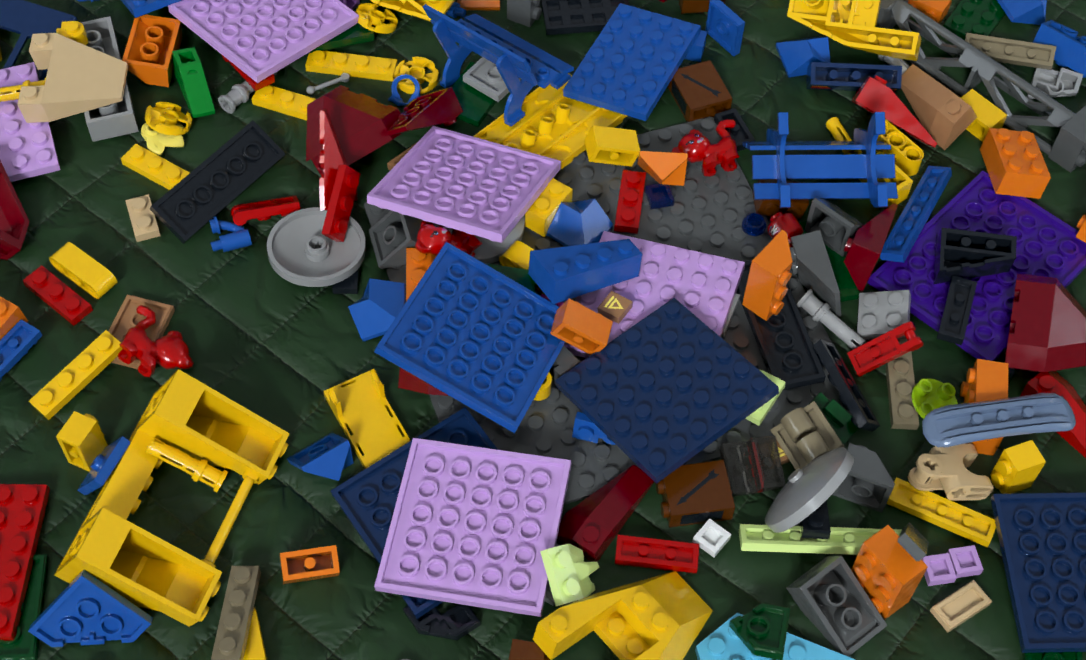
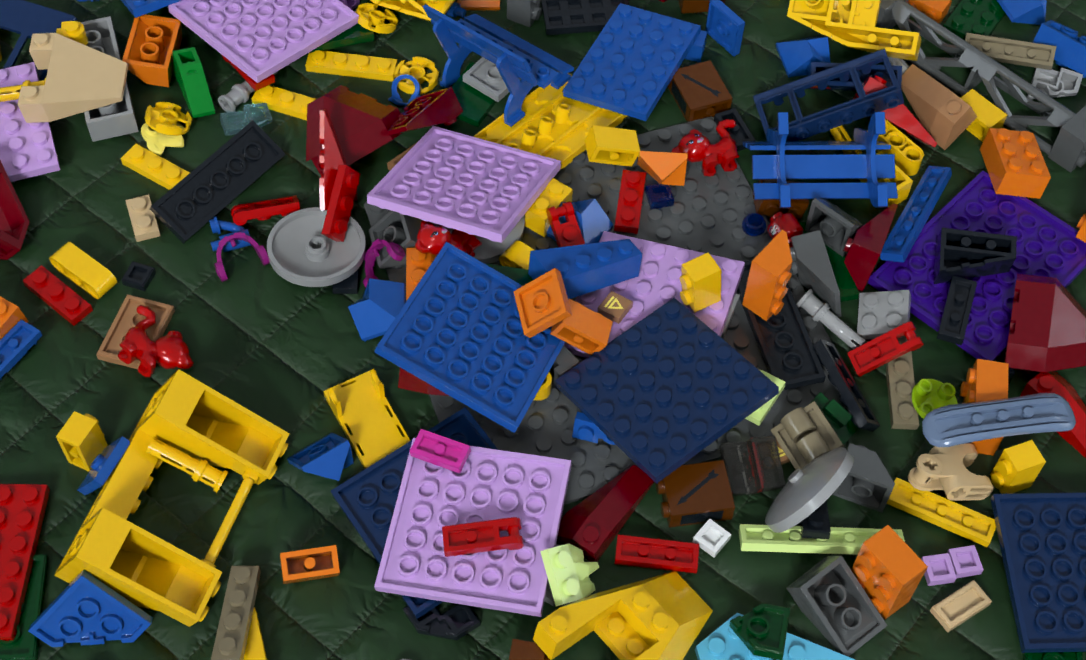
yellow plate [29,330,123,420] -> none
light grey hinge [306,73,350,95] -> none
dark grey tile [897,522,929,561] -> none
none -> black tile [121,261,156,291]
none -> magenta piece [214,232,270,282]
none -> clear light blue slope [220,103,272,136]
none -> magenta piece [363,239,406,288]
none -> dark pink plate [409,429,471,473]
none -> red plate [442,517,524,557]
none -> orange plate [513,268,572,338]
none -> red plate [546,201,585,247]
none -> yellow brick [680,252,721,313]
none -> dark blue window [753,49,904,141]

